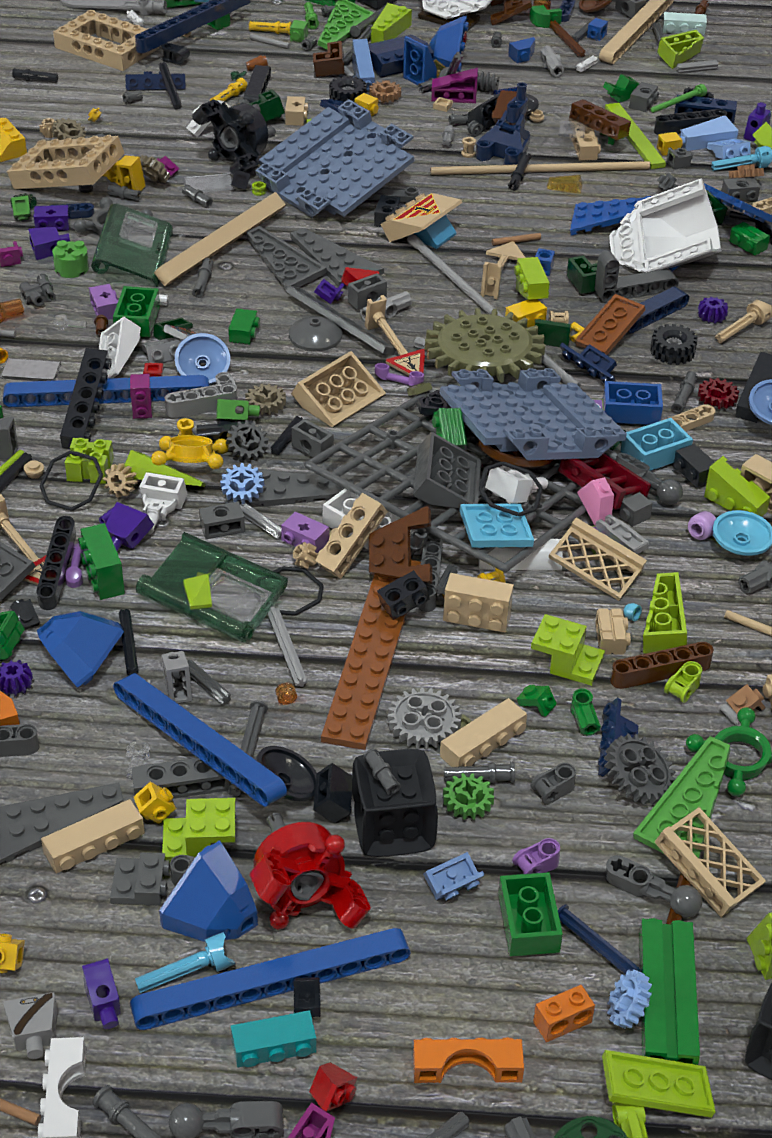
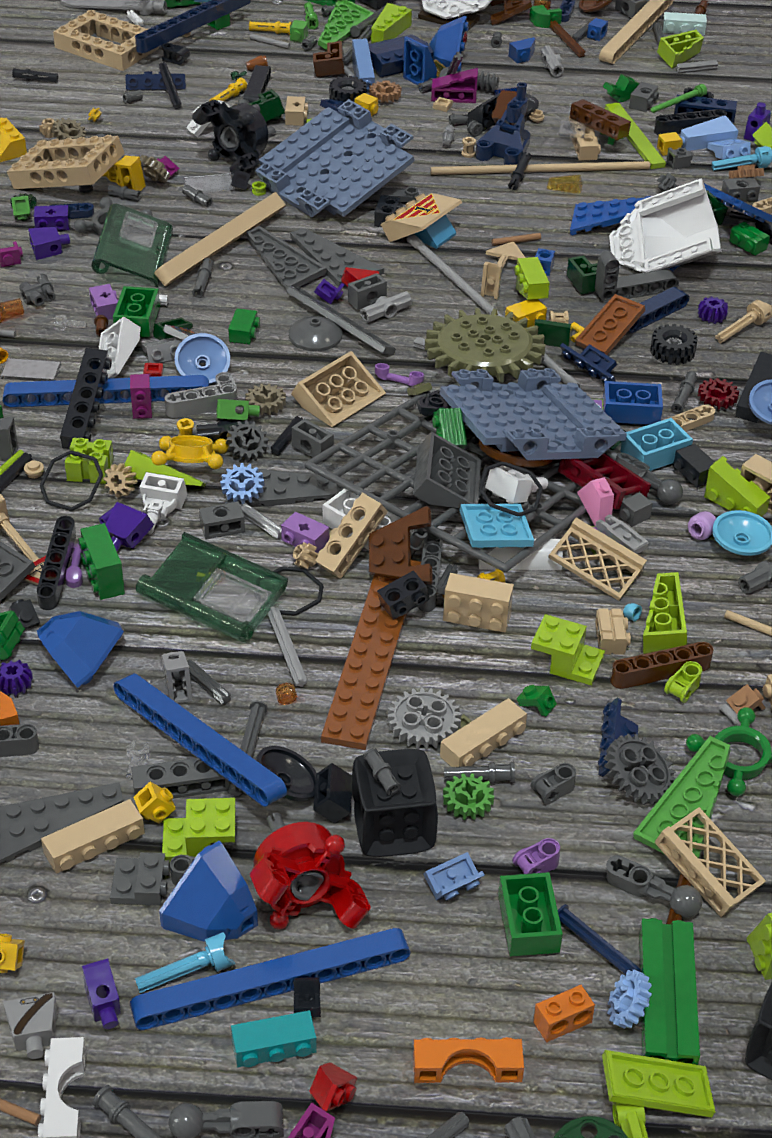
bright green brick [52,240,89,278] -> none
black axle [119,609,139,675] -> none
lime slope [183,574,212,609] -> none
tan piece [364,295,425,376] -> none
green piece [570,688,601,736] -> none
white axle [576,56,598,73] -> none

